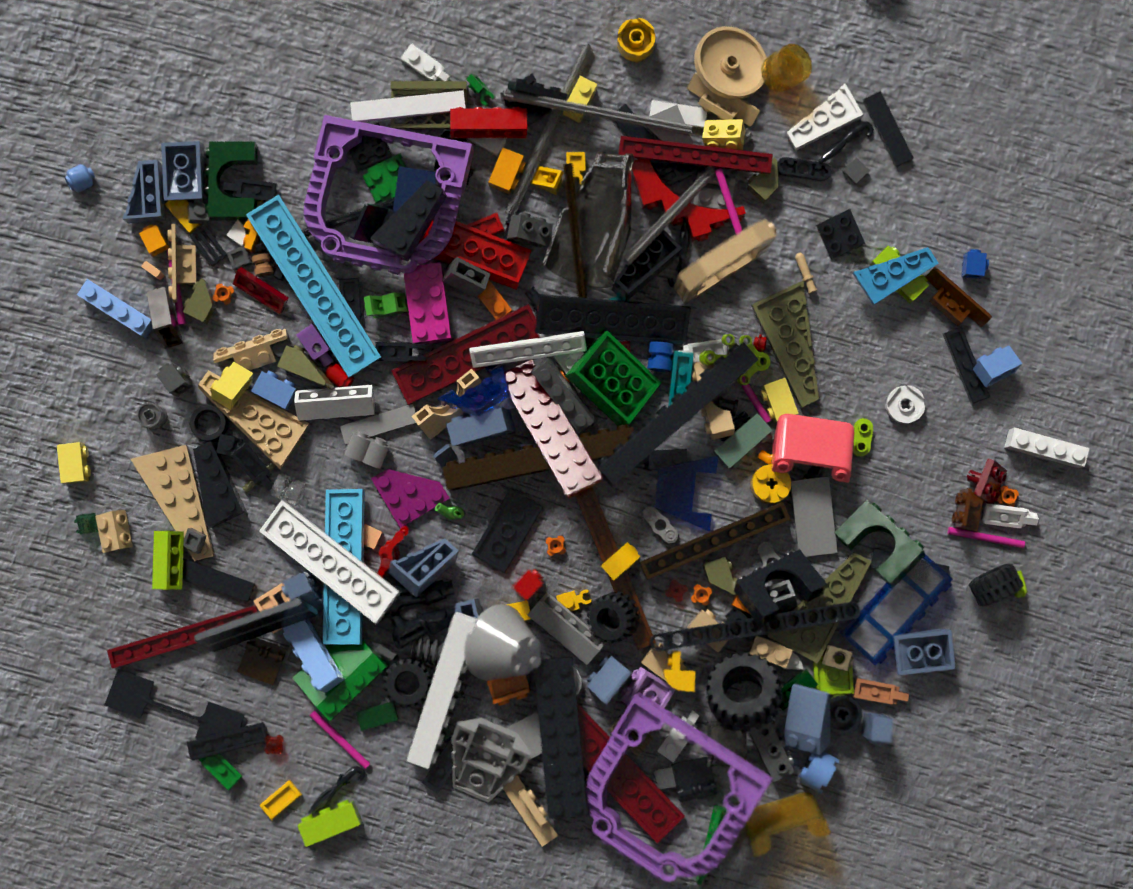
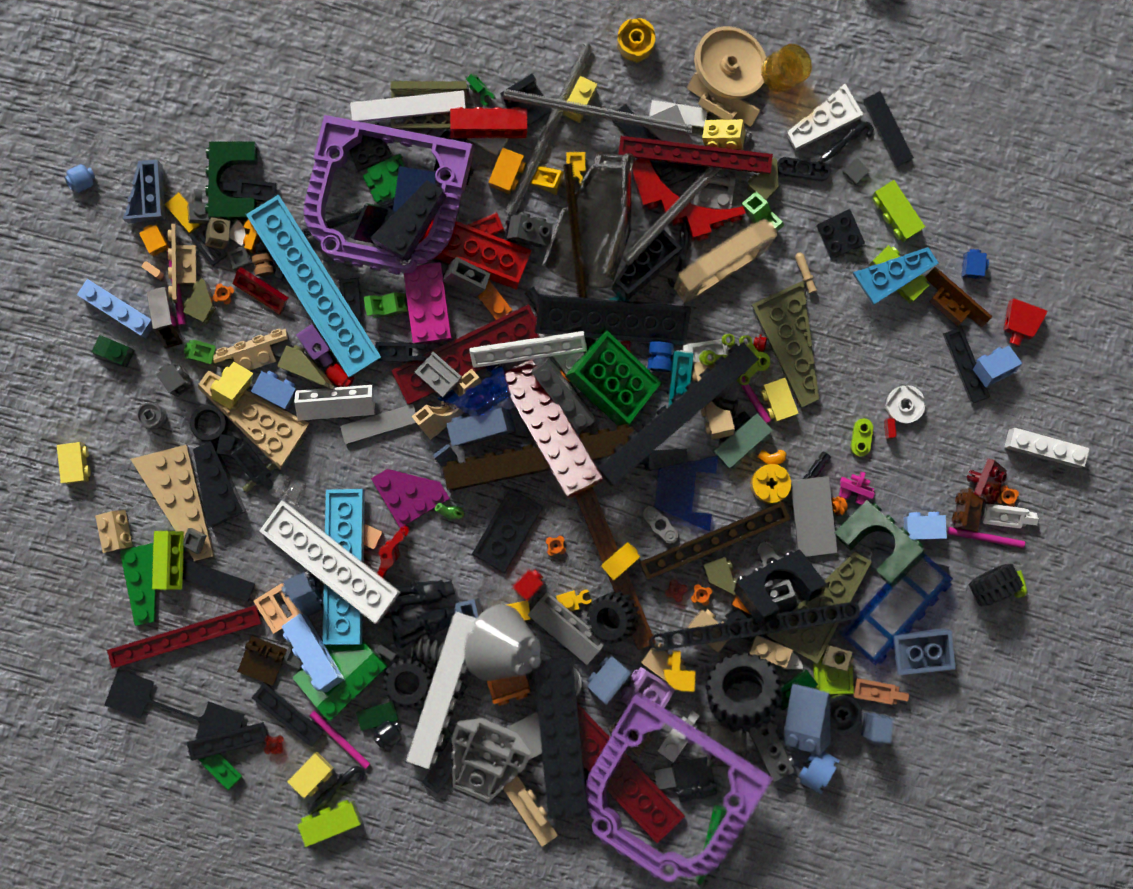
clear green tile [74,513,98,535] -> none
sand blue slope [161,141,205,201] -> none
black tile [194,598,318,652] -> none
yellow tile [259,780,302,820] -> none
light grey brick [344,430,389,469] -> none
sand blue wedge [388,538,459,598] -> none
white hinge [400,43,450,81] -> none
black plate [507,78,567,101] -> none
dark pink bar [715,169,743,235] -> none
clear yellow windscreen [743,792,831,857] -> none
coral windscreen [772,414,854,483] -> none
none -> dark green slope [92,335,135,367]
none -> green wing [119,543,157,626]
none -> bright green bracket [184,340,216,364]
none -> dark tan brick [205,217,230,250]
none -> black plate [252,682,324,747]
none -> light yellow brick [288,752,334,798]
none -> black head [373,720,402,749]
none -> light grey plate [415,352,462,398]
none -> bright green brick [742,192,784,231]
none -> orange plate [831,496,848,516]
none -> dark pink hips [839,471,875,505]
none -> lime brick [872,180,925,242]
none -> red tile [884,418,896,439]
none -> light blue brick [903,512,947,540]
none -> red torso [1004,298,1048,347]

